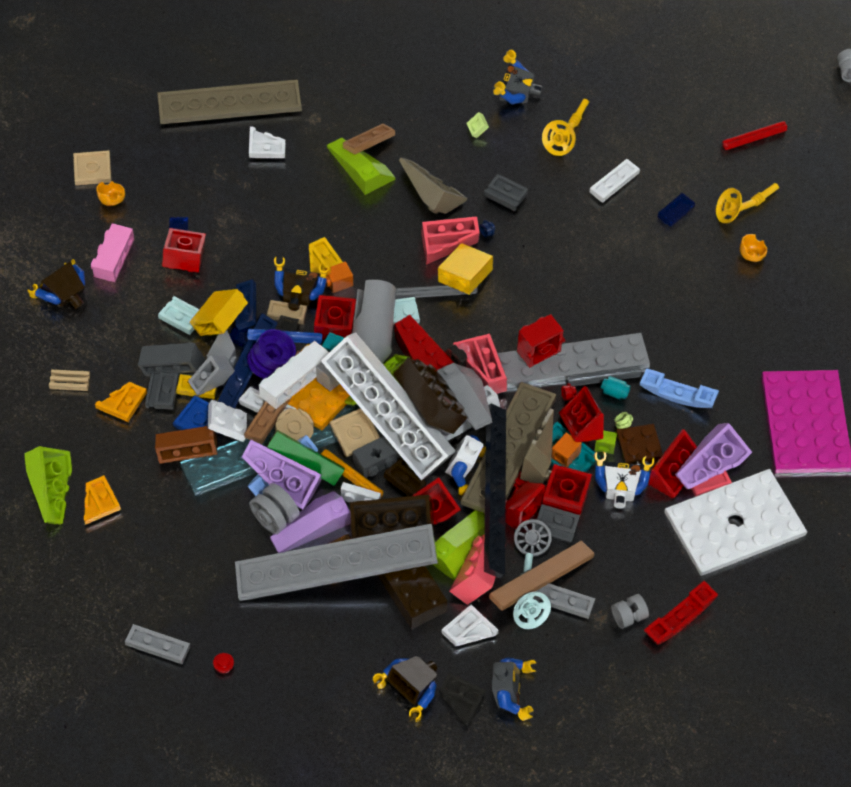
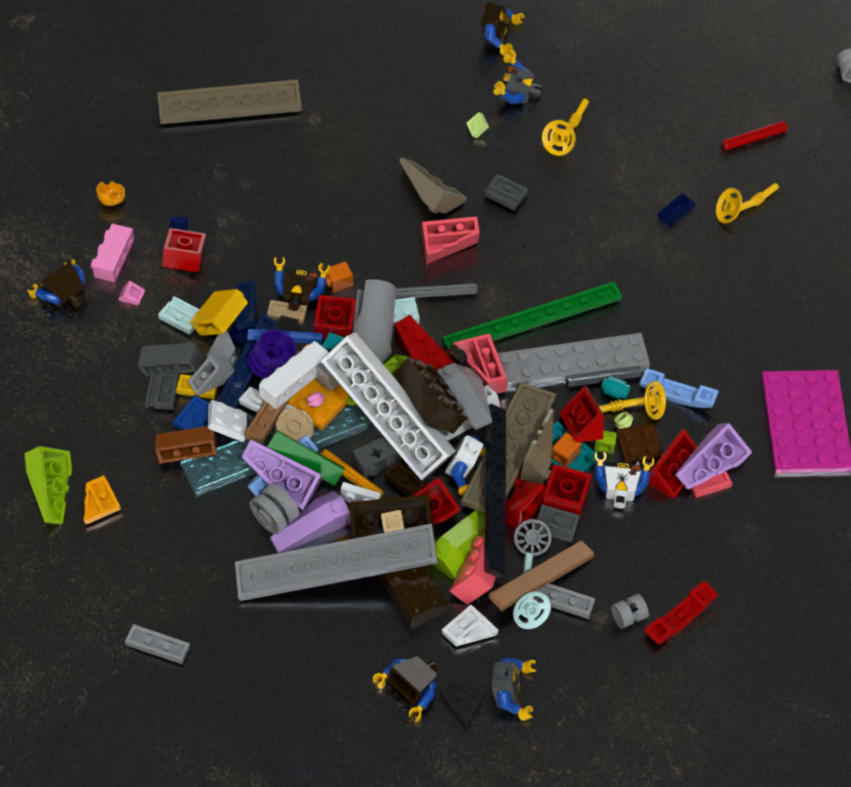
tan tile [49,369,90,391] -> none
tan tile [73,150,111,185] -> none
light orange wing [95,382,147,422] -> none
red plate [213,653,234,673] -> none
white wing [249,127,285,158] -> none
yellow wing [309,237,343,276] -> none
lime wedge [327,138,395,195] -> none
tan tile [329,408,380,457] -> none
medium nougat tile [343,124,395,154] -> none
yellow brick [438,243,493,295] -> none
dark blue plate [479,220,495,238] -> none
red brick [517,314,565,368] -> none
red plate [561,383,577,401] -> none
white plate [589,159,640,203] -> none
white plate [665,469,807,576] -> none
light orange hair [739,234,768,262] -> none
none -> bright pink slope [118,281,145,305]
none -> bright pink plate [306,391,325,408]
none -> tan plate [381,510,405,533]
none -> green plate [442,282,622,356]
none -> torso [481,2,525,56]
none -> yellow dish [599,381,666,420]

